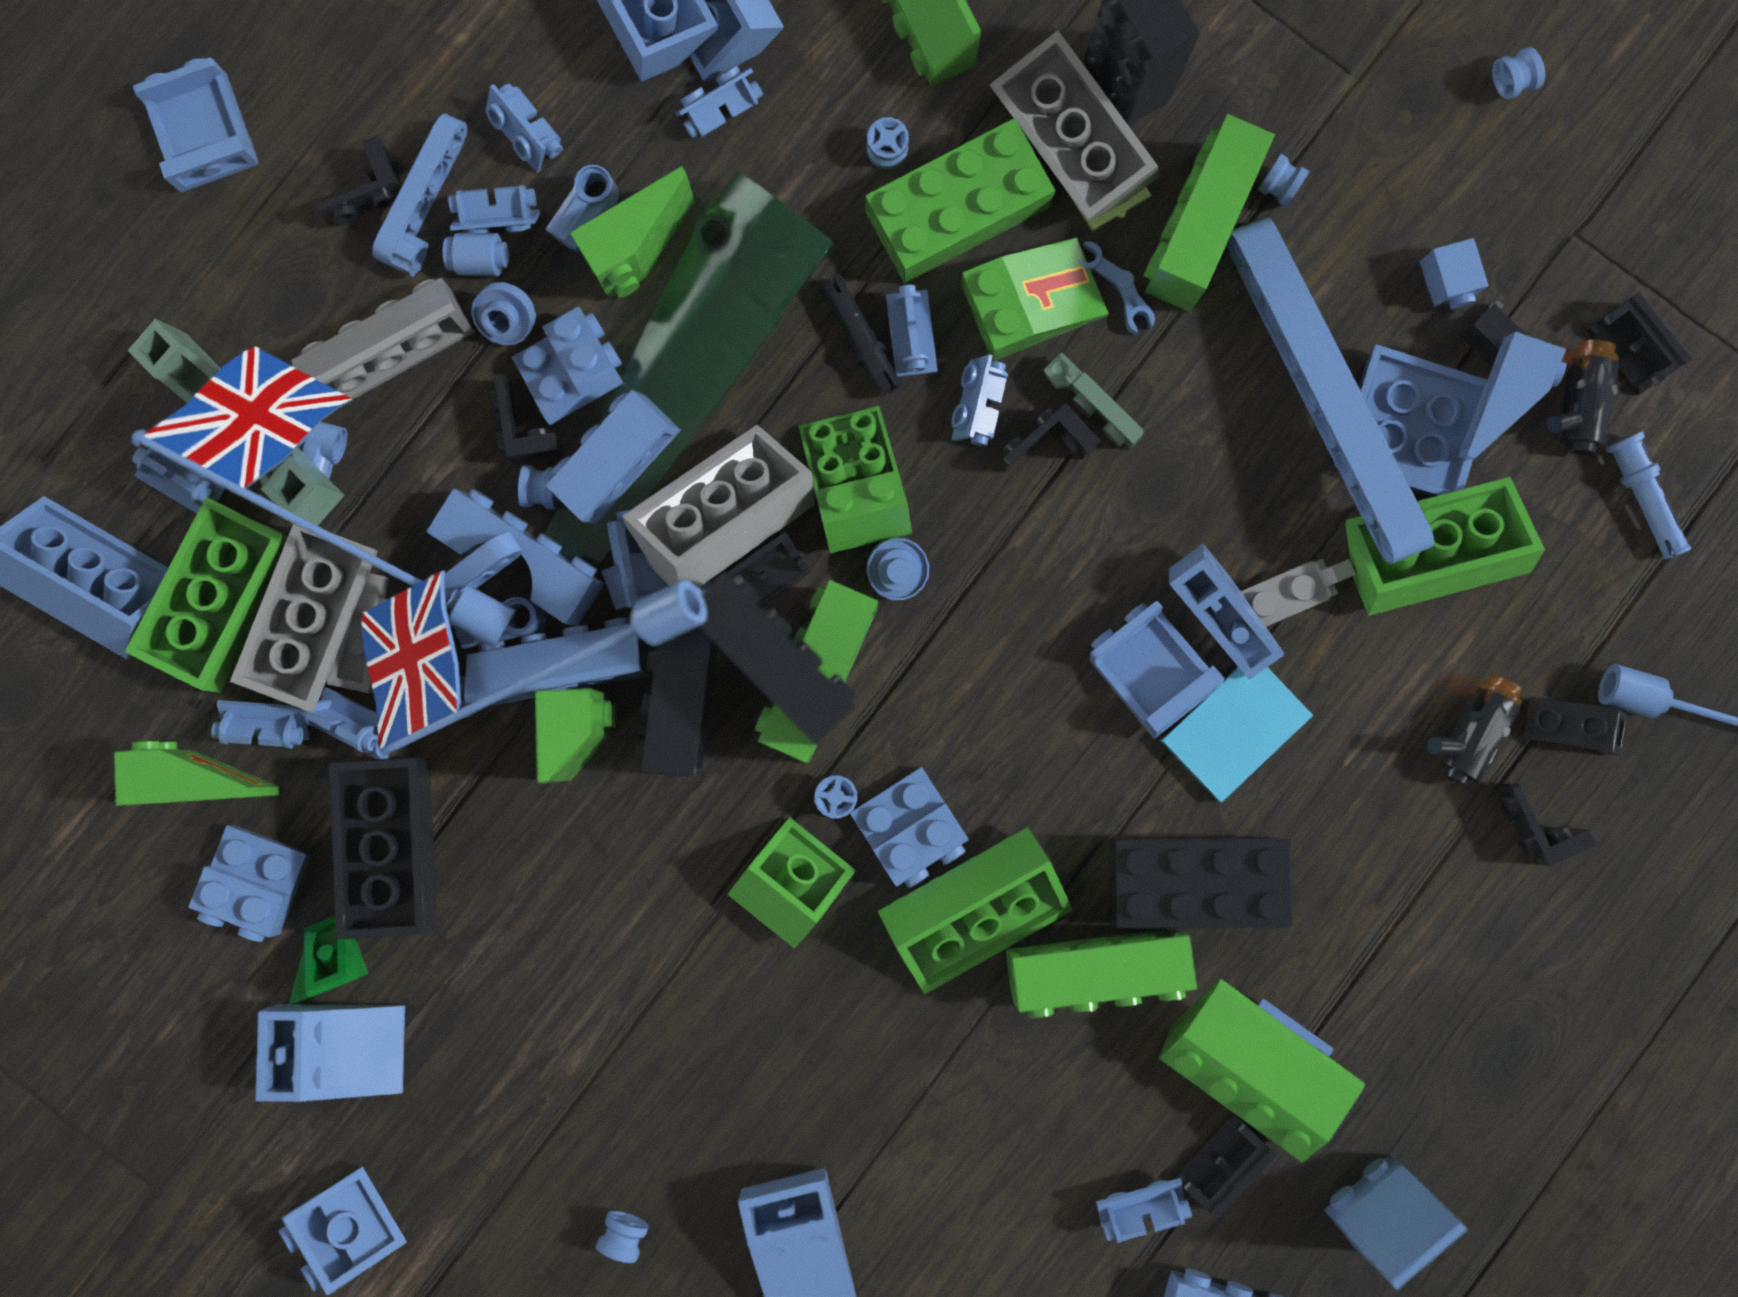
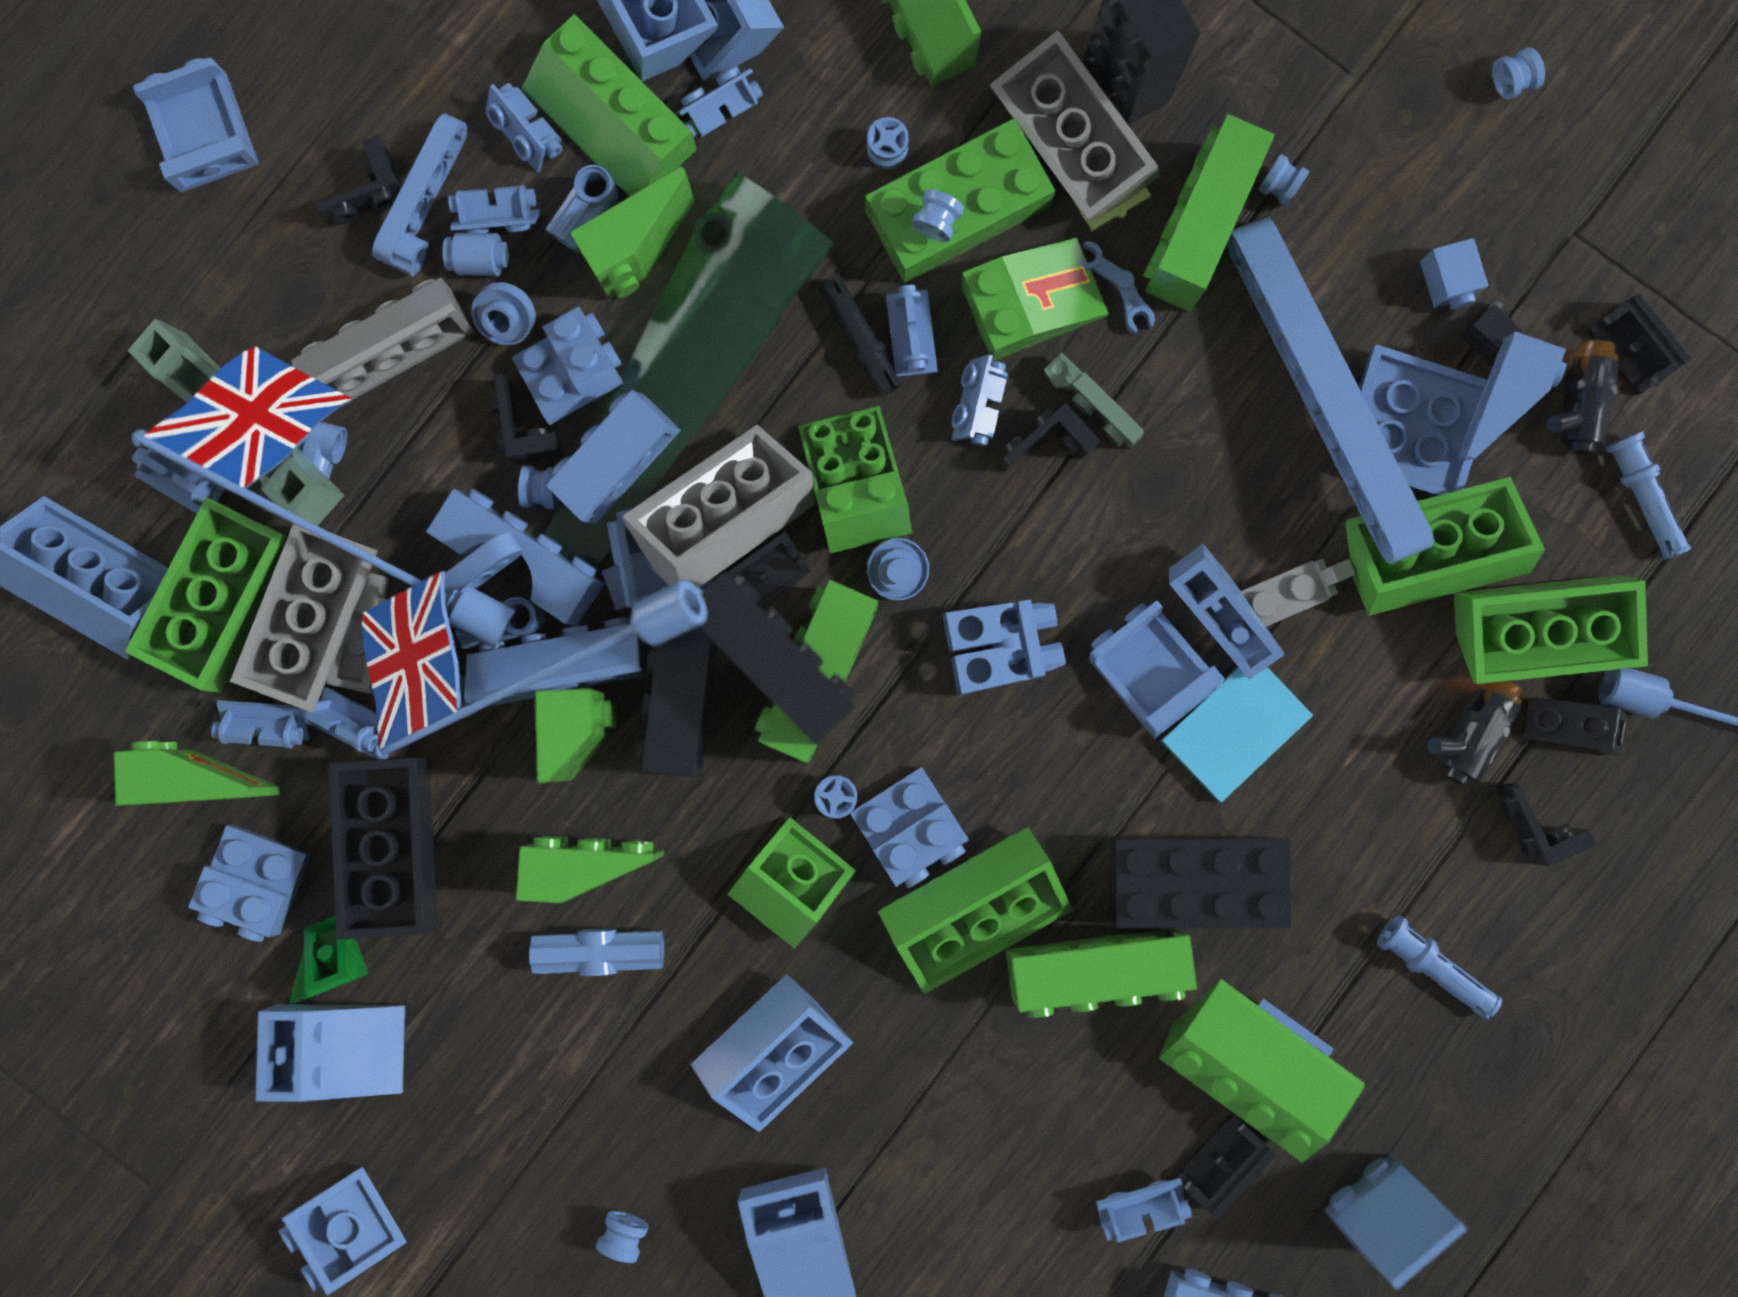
none -> bright green slope [516,835,664,903]
none -> bright green slope [522,14,697,197]
none -> medium blue piece [529,928,665,976]
none -> medium blue slope [691,974,853,1132]
none -> medium blue wheel [911,189,964,242]
none -> medium blue hips [942,599,1066,696]
none -> medium blue pin [1377,915,1502,1020]
none -> bright green slope [1454,575,1648,684]

